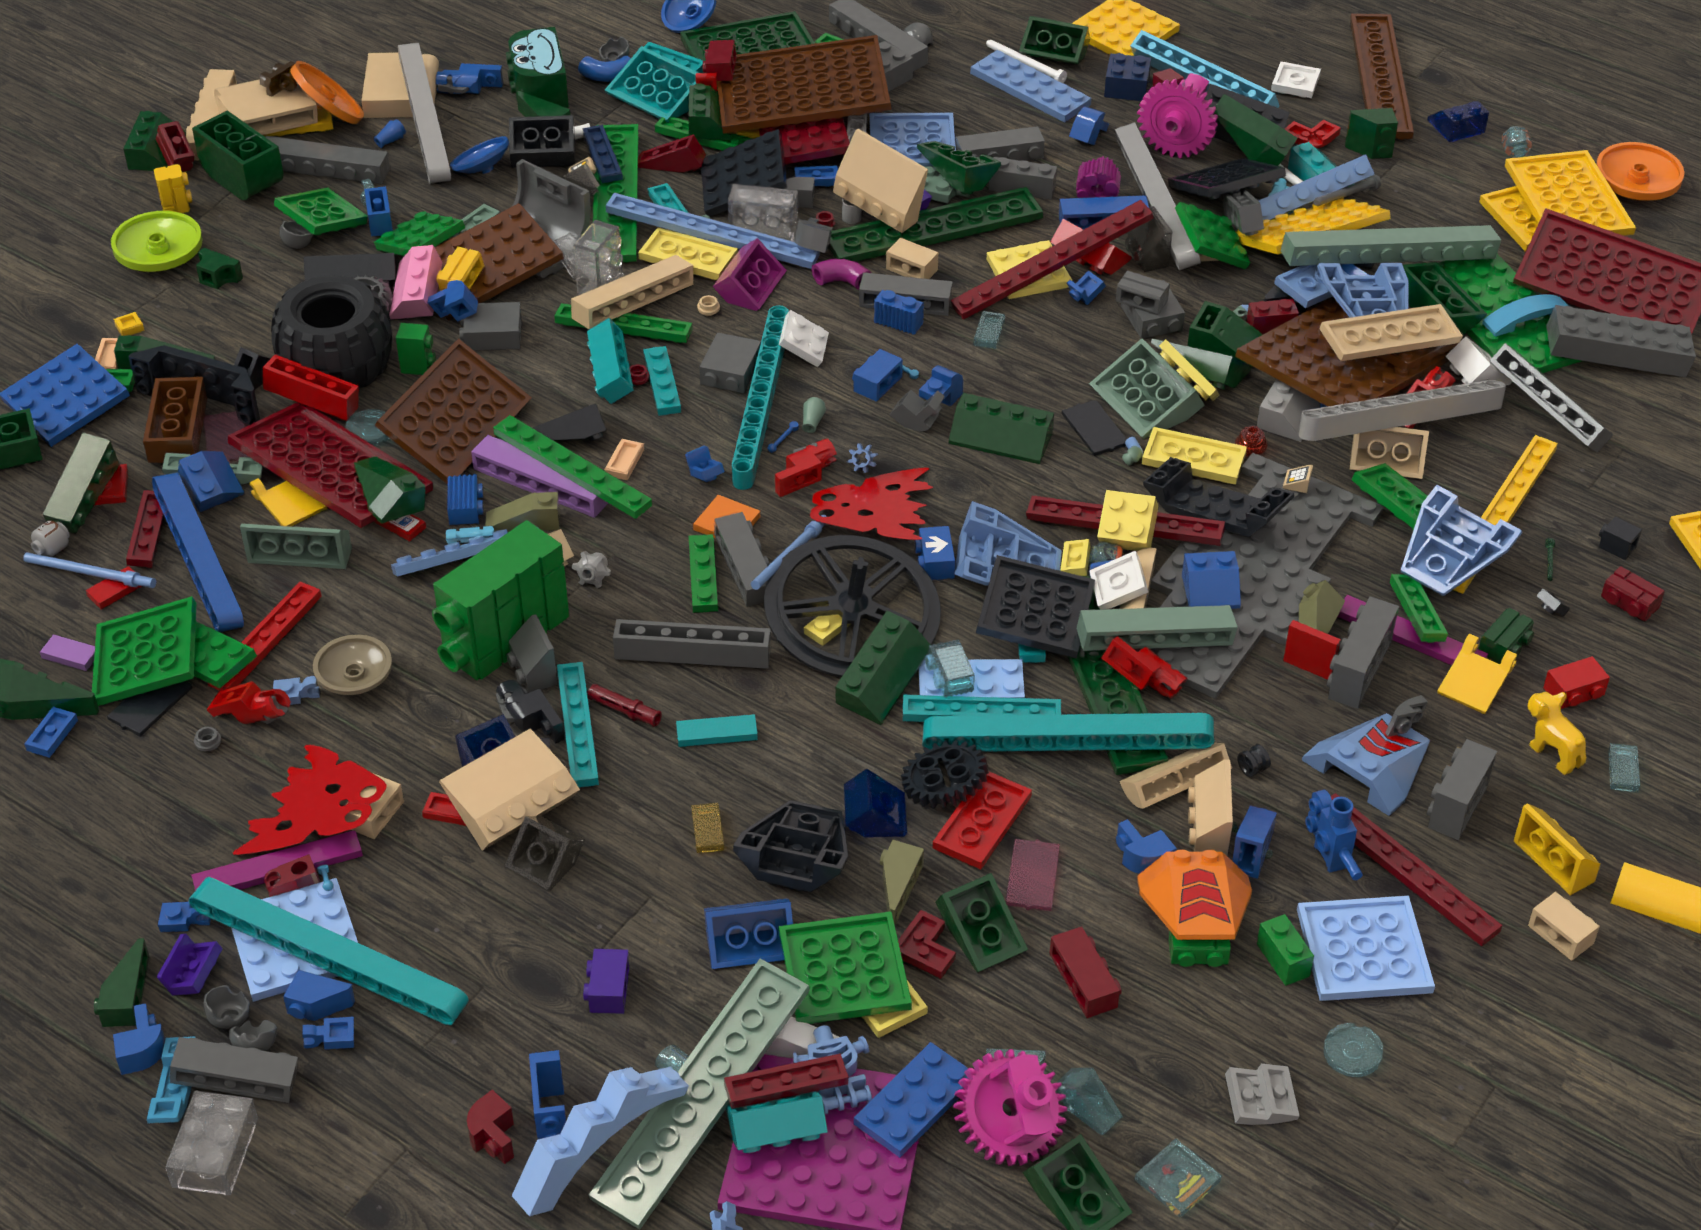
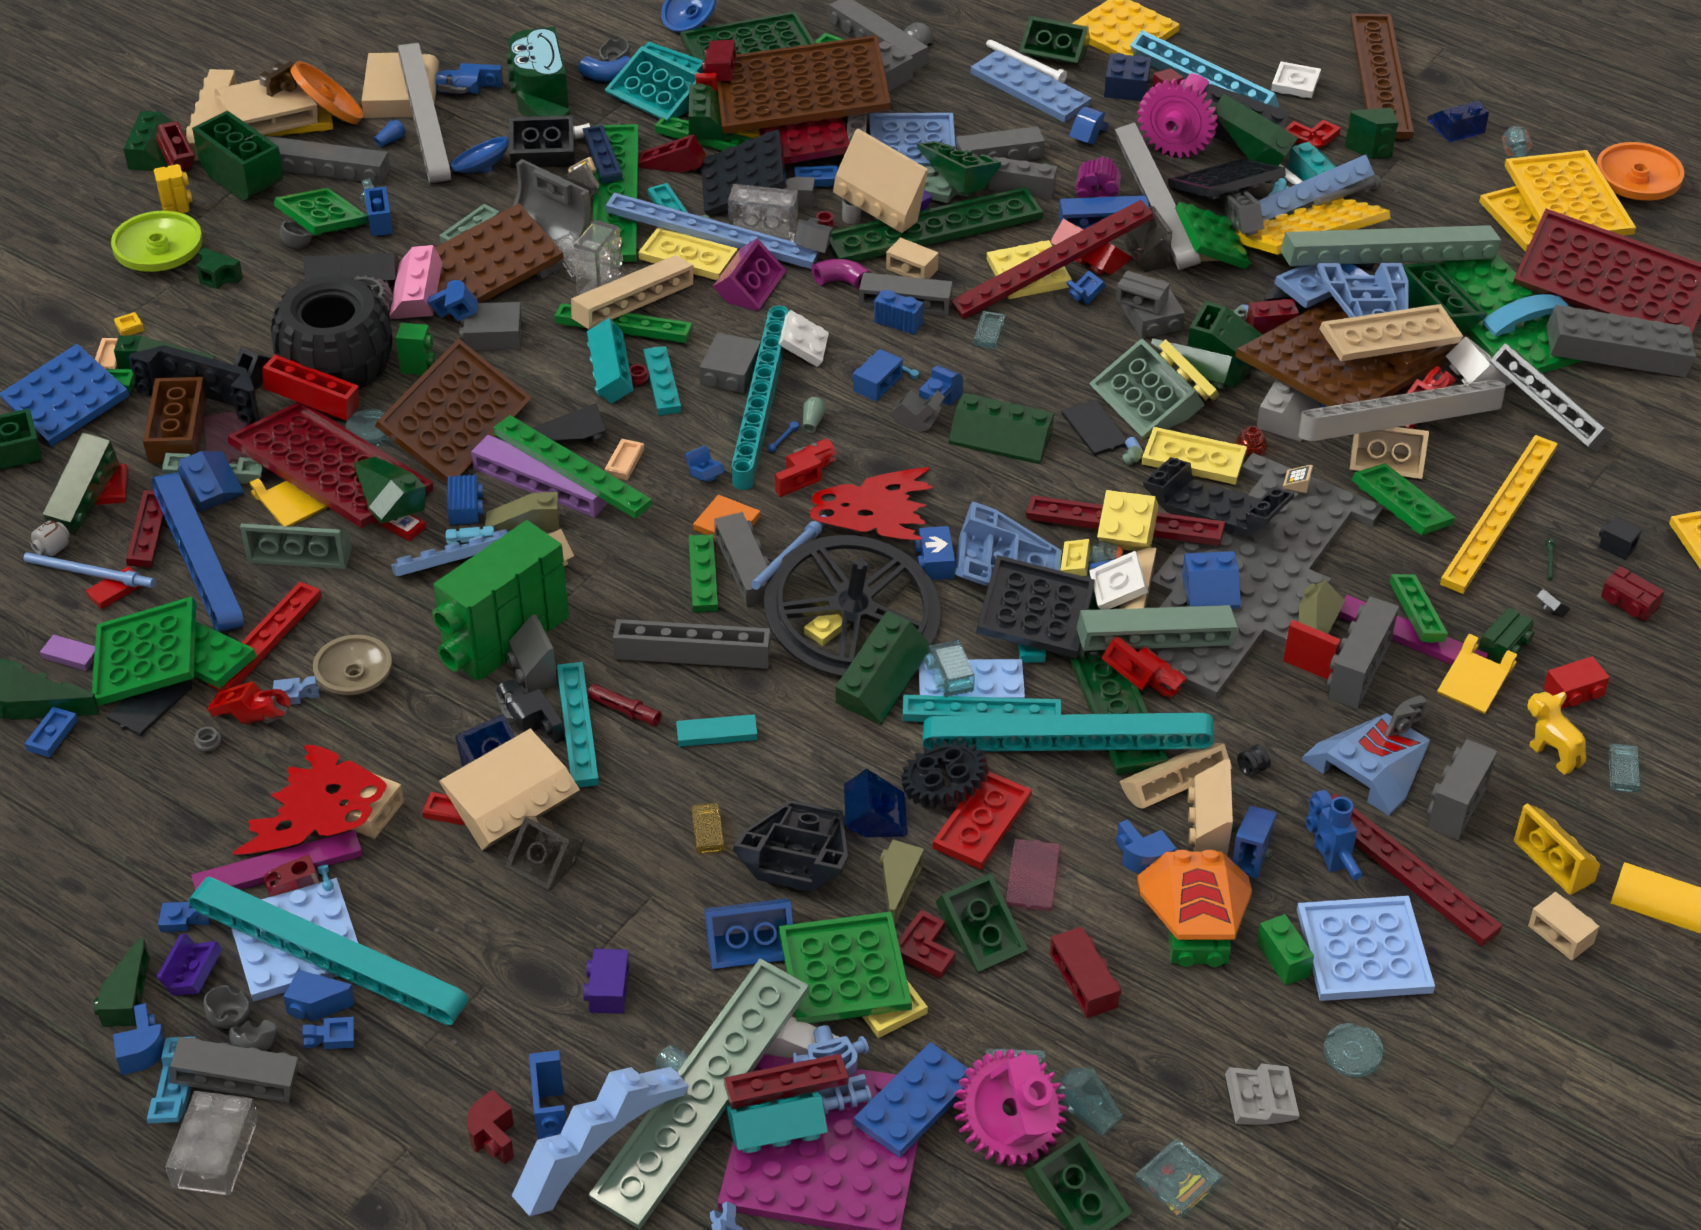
green plate [374,211,465,256] -> none
yellow brick [436,247,484,291] -> none
light grey rock [572,551,611,588] -> none
tan plate [697,295,720,316] -> none
medium blue gear [847,443,878,473] -> none
medium blue wedge [1401,485,1522,596] -> none

